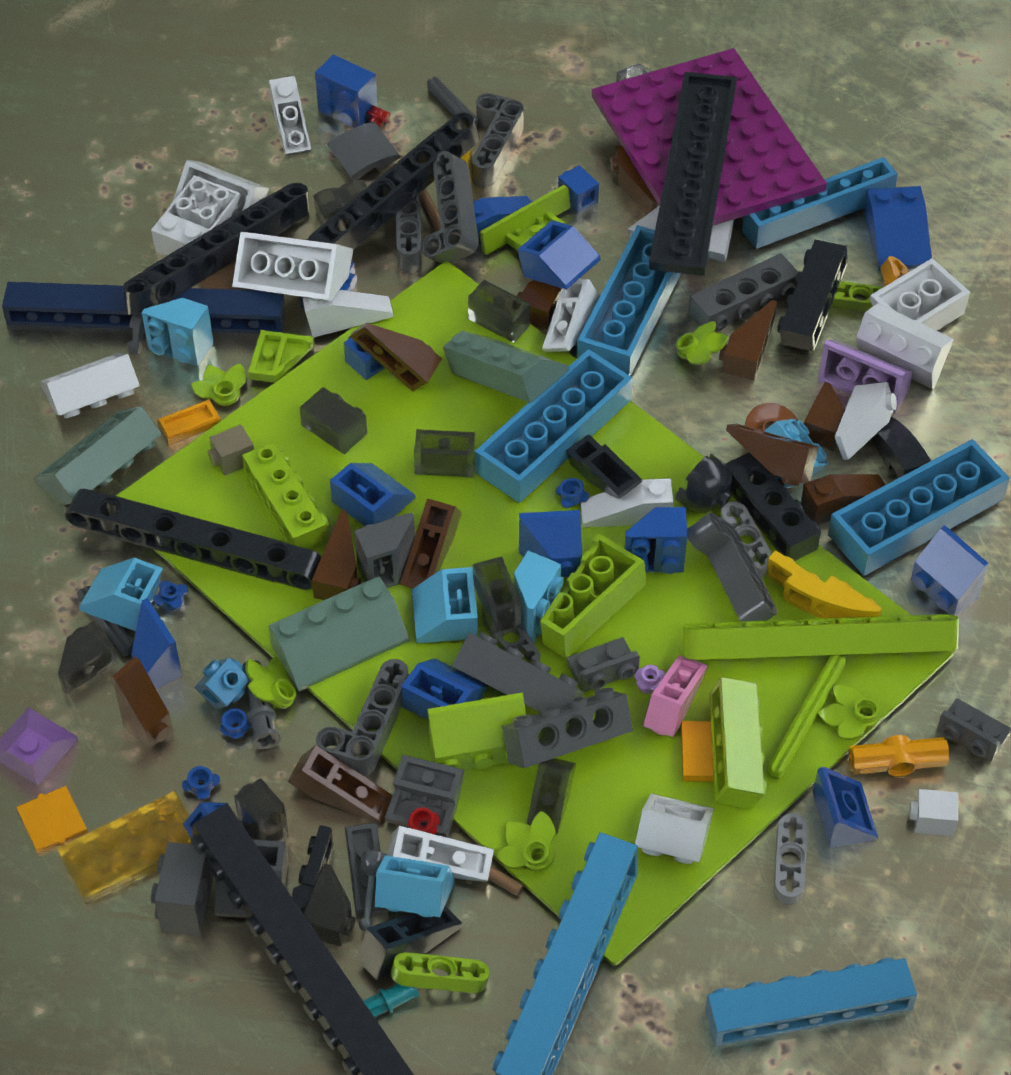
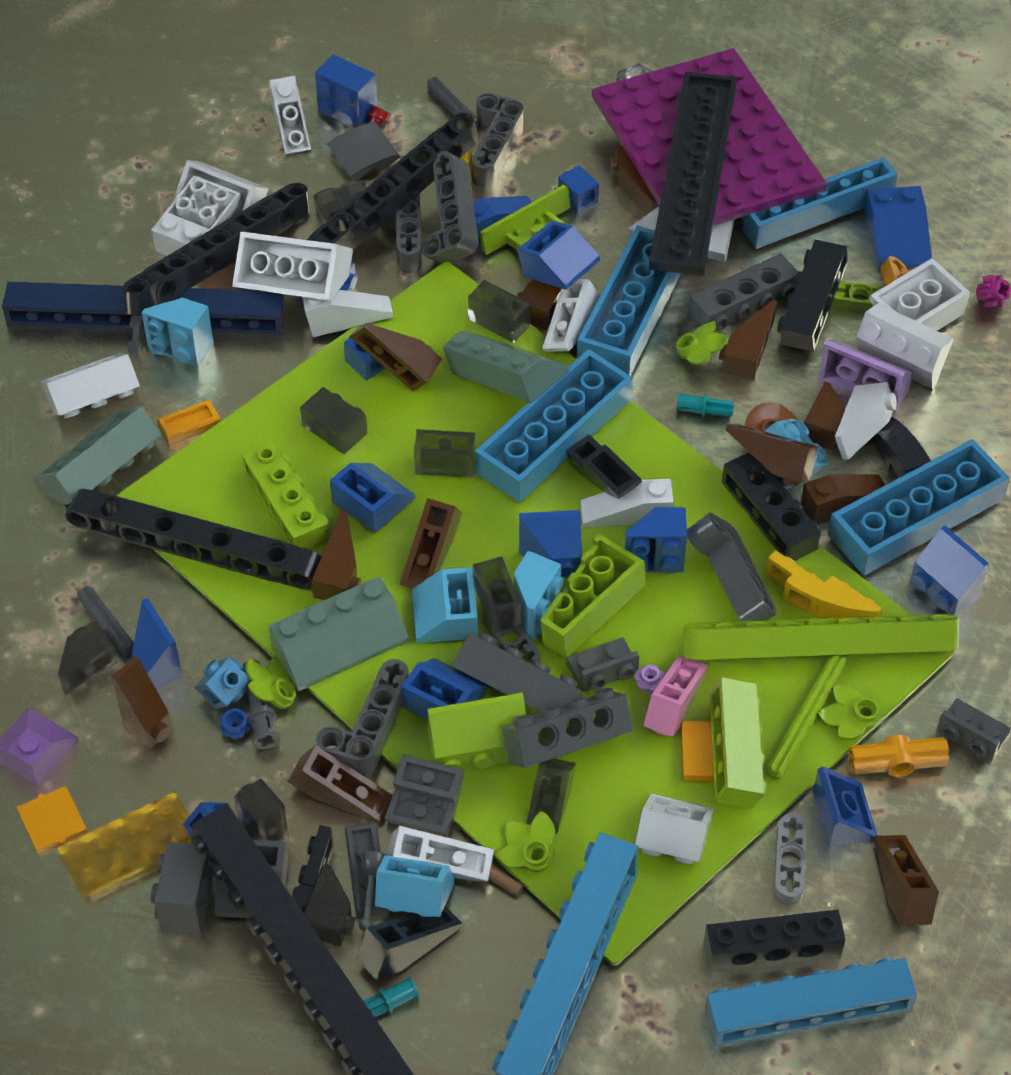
medium azure slope [79,558,163,631] -> none
blue plate [153,580,188,611] -> none
blue plate [182,766,220,800] -> none
lime plate [191,363,247,406] -> none
dark tan brick [207,424,254,475] -> none
lime wing [248,330,314,383] -> none
dark grey slope [355,512,415,588] -> none
lime beam [391,952,490,993] -> none
red plate [408,807,440,834] -> none
medium nougat bar [420,188,441,231] -> none
blue plate [556,478,589,508] -> none
black cylinder [675,453,732,513] -> none
light grey beam [721,502,772,577] -> none
white brick [909,789,958,837] -> none
none -> teal axle [676,393,734,417]
none -> black brick [703,909,846,973]
none -> reddish brown slope [874,835,939,926]
none -> dark pink gear [976,274,1011,309]

